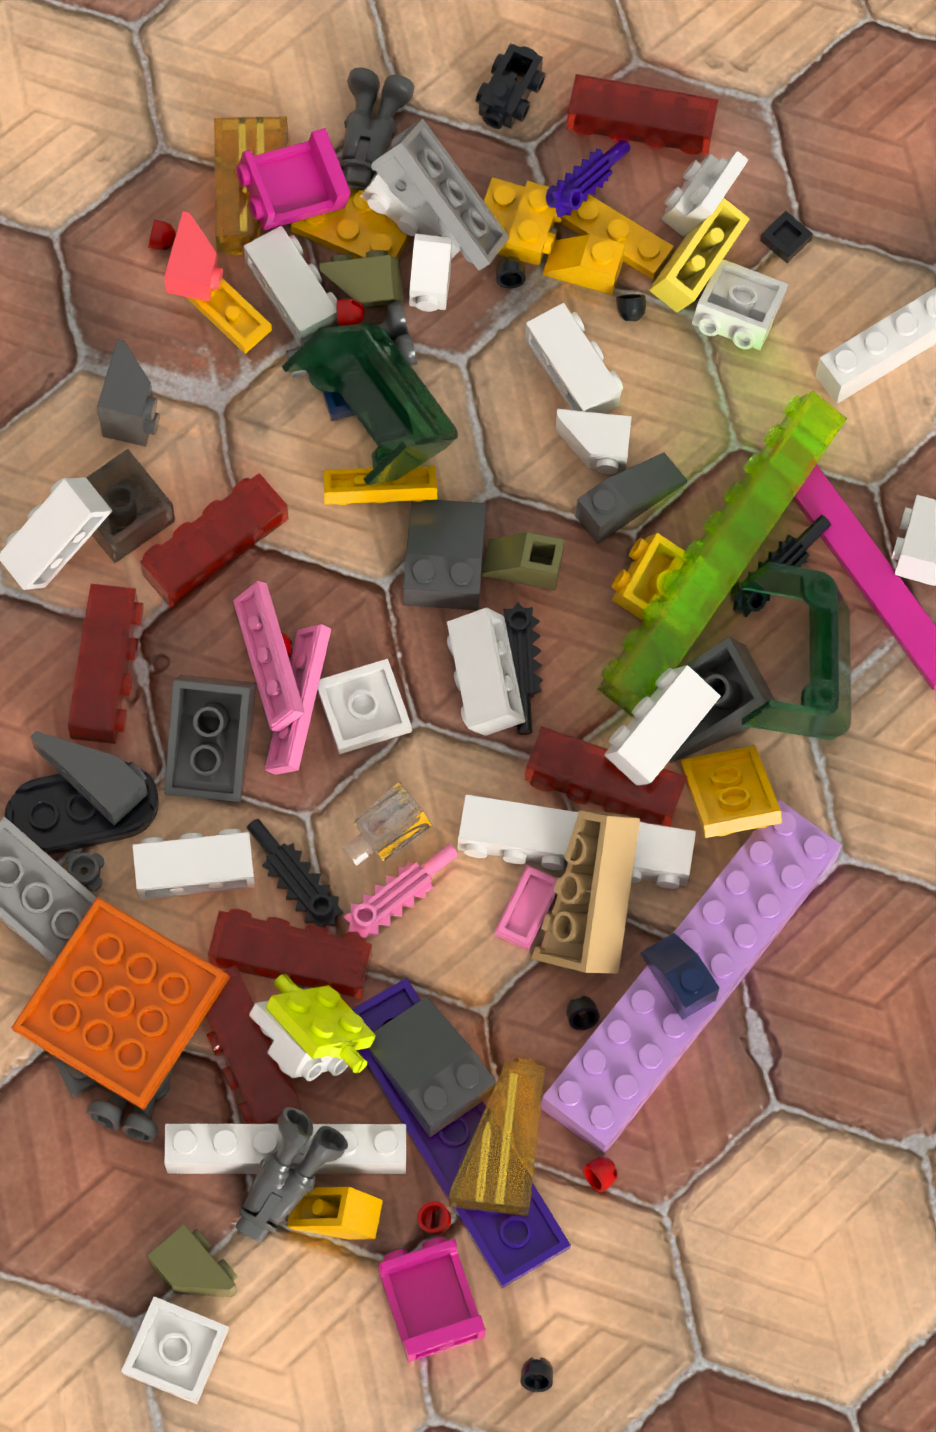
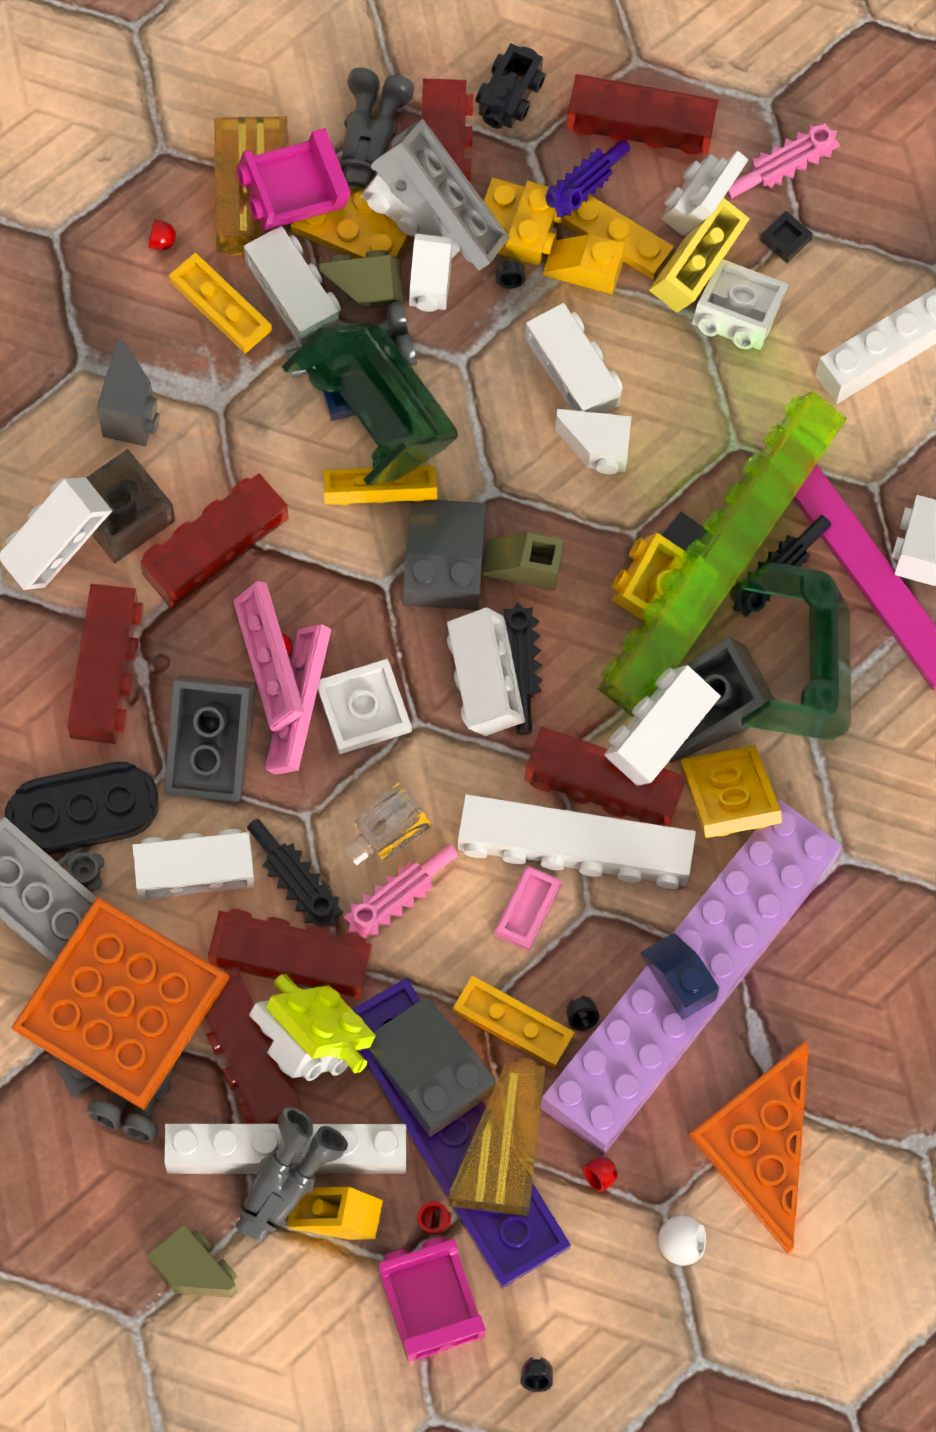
dark grey slope [30,731,148,826] -> none
white plate [121,1296,229,1404] -> none
coral slope [164,211,223,302] -> none
red hinge [337,299,364,329] -> none
tan wedge [531,810,640,974] -> none
dark grey slope [575,452,687,544] -> none
black hinge [616,294,646,322] -> none
none -> clear red brick [422,79,473,181]
none -> yellow plate [452,975,575,1069]
none -> white piece [658,1214,706,1266]
none -> black tile [662,511,711,557]
none -> orange tile [689,1041,809,1254]
none -> bright pink piece [726,123,840,199]

